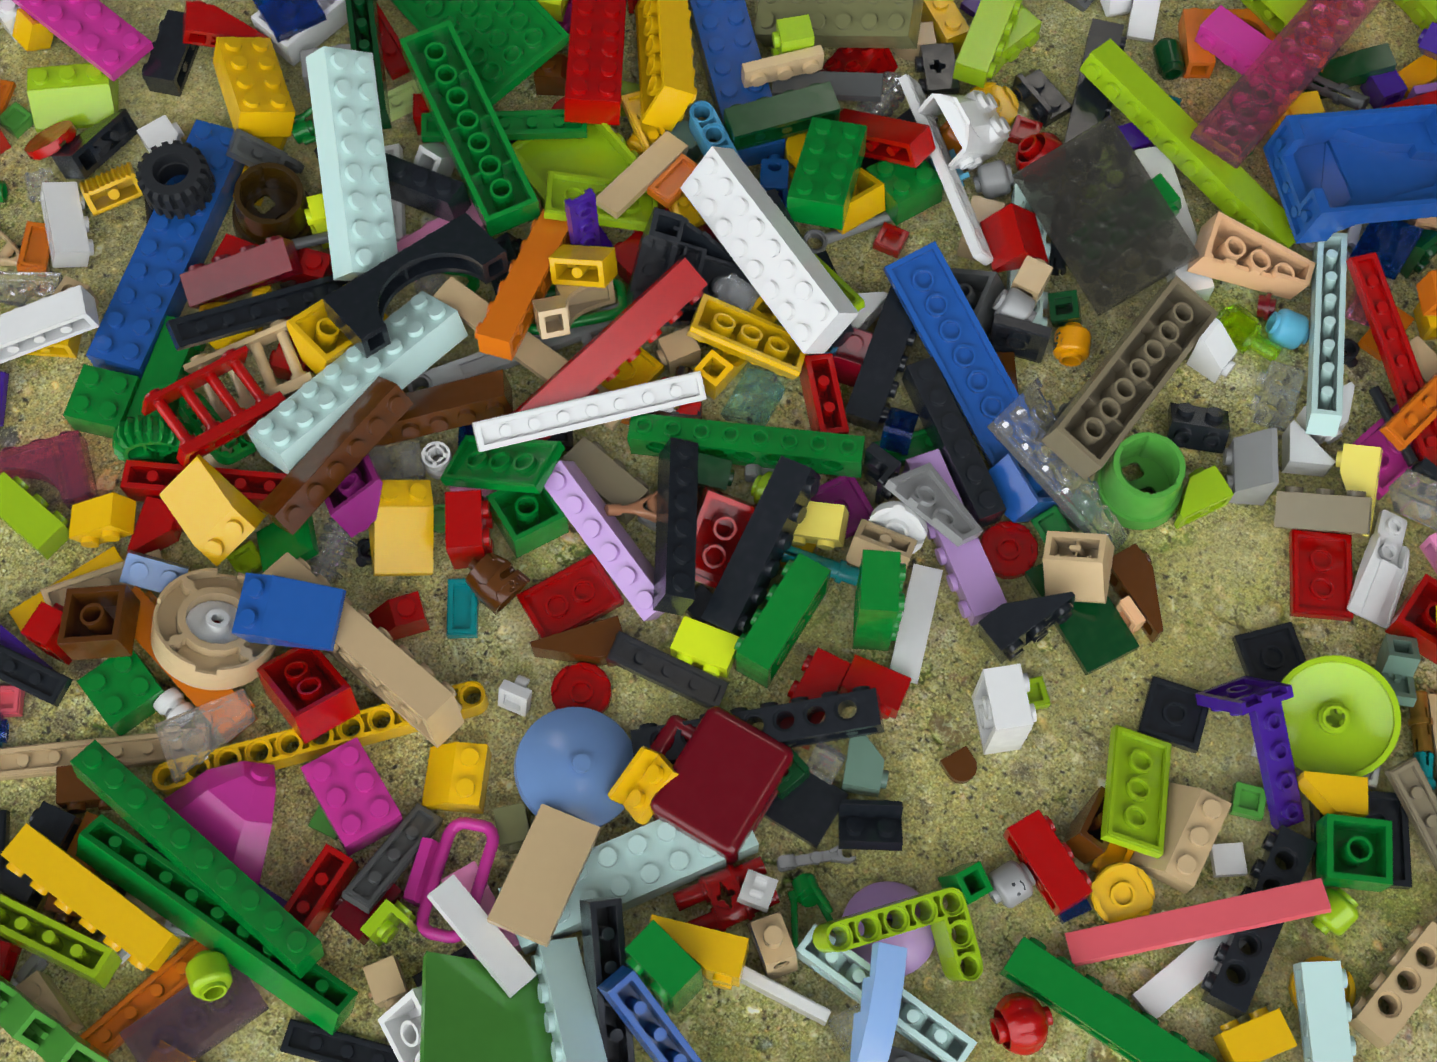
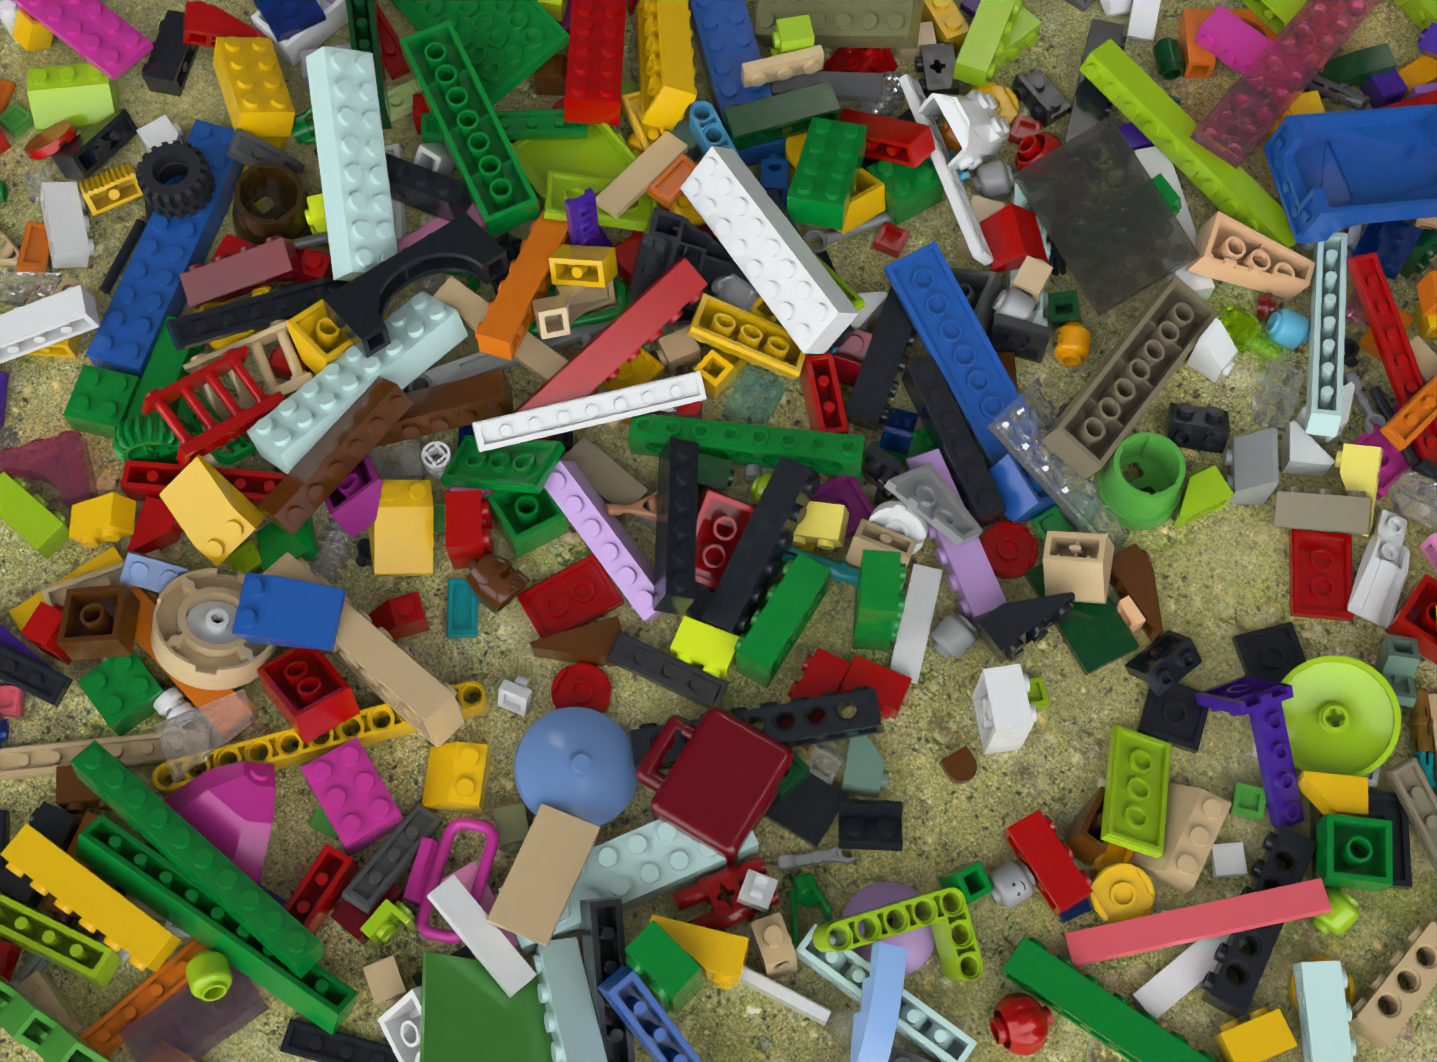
yellow bracket [607,746,679,825] -> none
none -> black bar [99,219,147,294]
none -> light grey head [932,613,977,659]
none -> black bracket [1124,630,1202,697]
none -> light grey piece [1343,371,1386,434]

